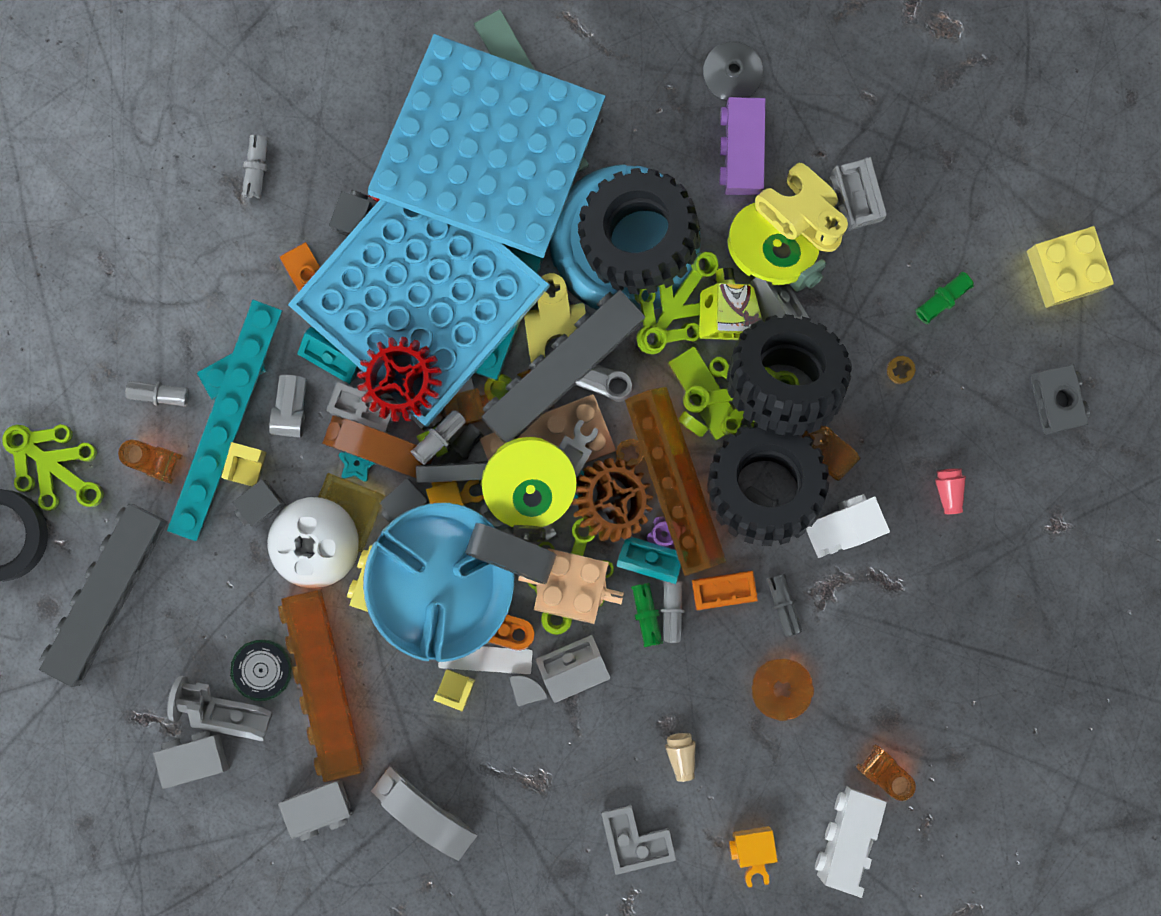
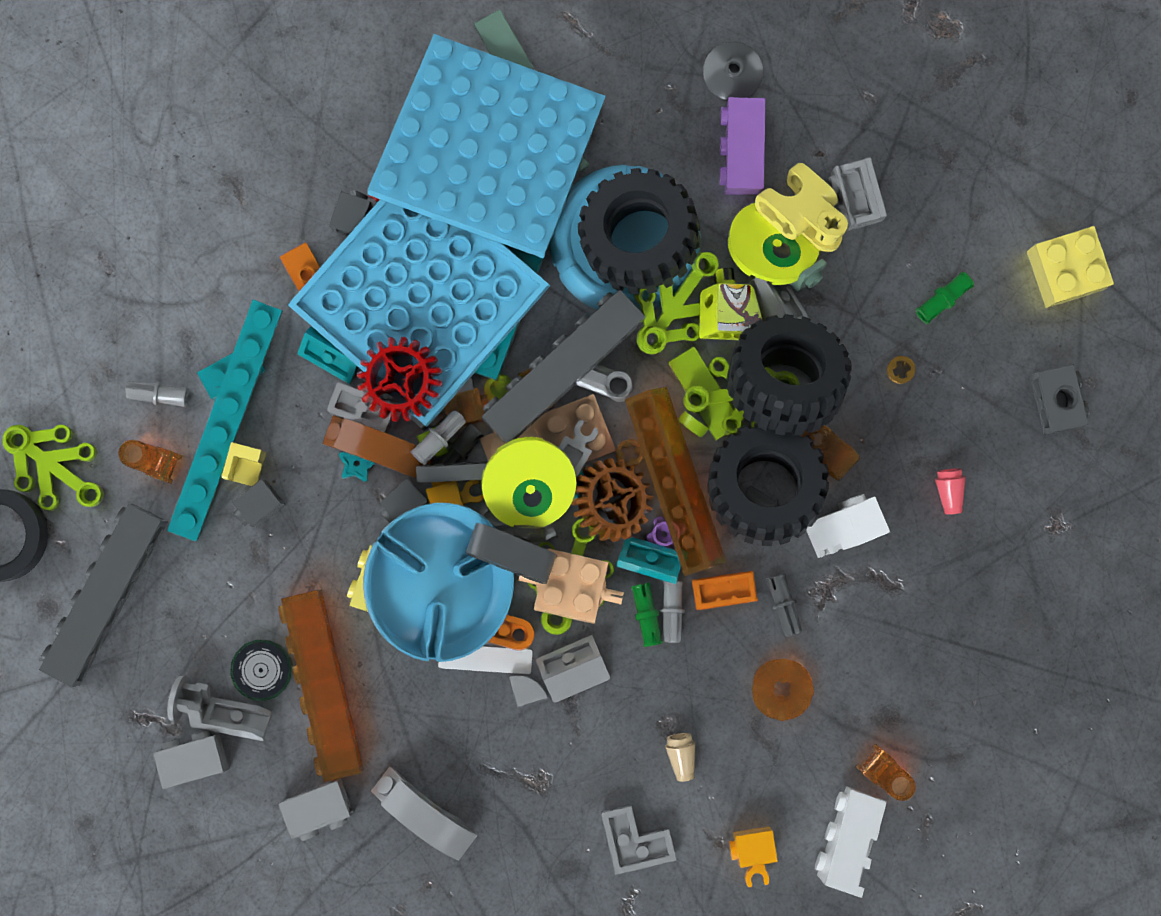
light grey pin [241,134,269,199] -> none
white piece [268,497,359,588] -> none
light grey piece [269,375,307,438] -> none
clear yellow tile [318,473,386,552] -> none
light yellow panel [433,669,475,711] -> none
light yellow piece [524,273,586,363] -> none

